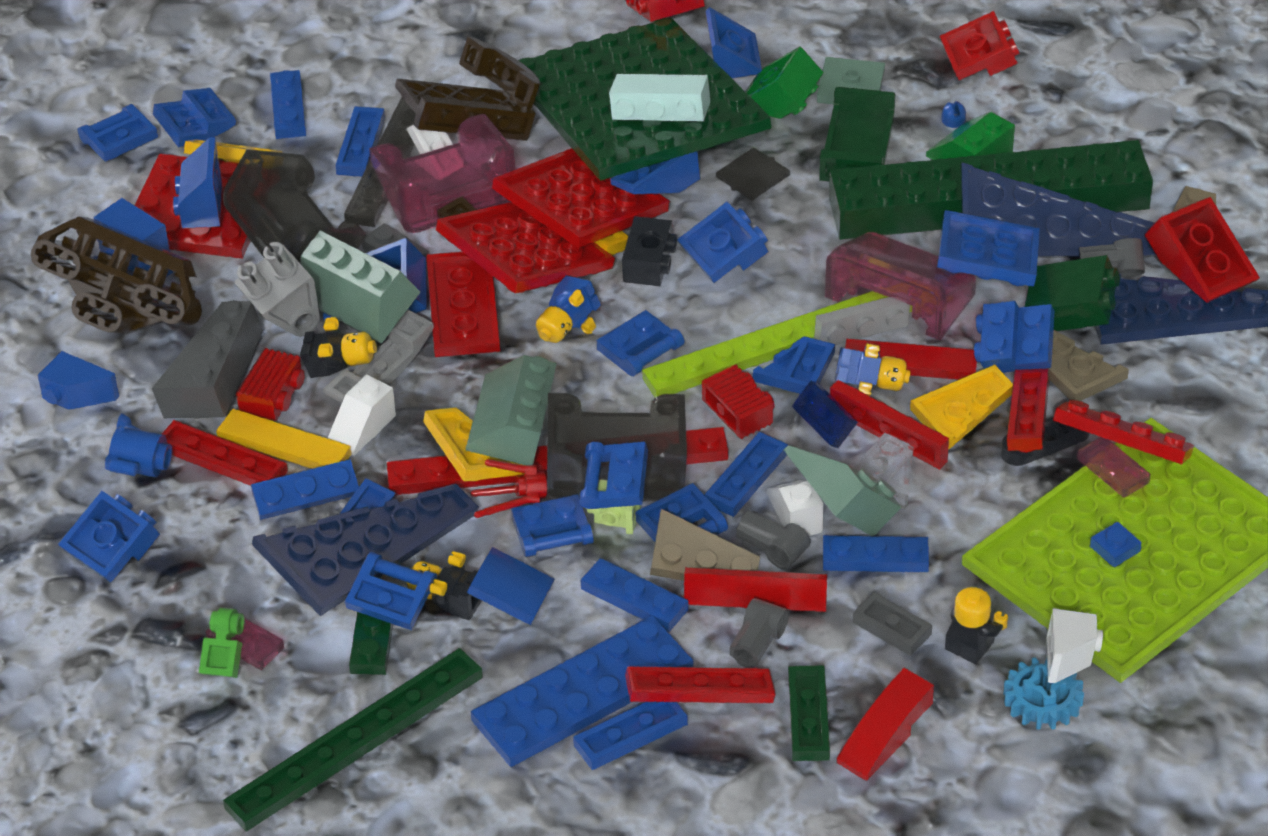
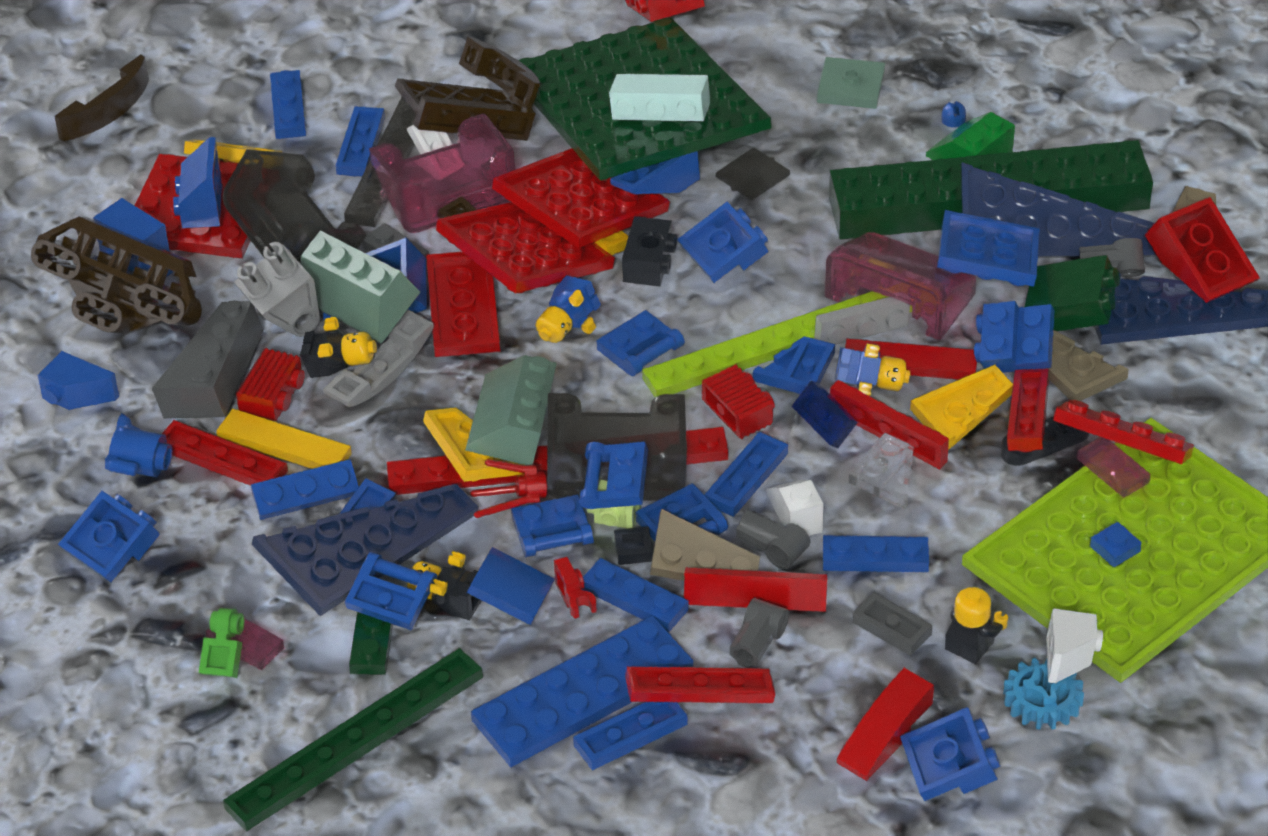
blue plate [77,104,158,162] -> none
blue slope [153,88,236,147] -> none
white slope [328,374,396,456] -> none
blue slope [706,7,762,78] -> none
green slope [745,46,824,119] -> none
sand green slope [784,445,902,536] -> none
dark green plate [788,665,830,761] -> none
dark green panel [819,87,896,182] -> none
red plate [940,11,1020,80] -> none
none -> dark brown slope [54,54,149,142]
none -> red plate [554,556,597,619]
none -> black plate [614,526,653,565]
none -> blue plate [900,707,1001,801]

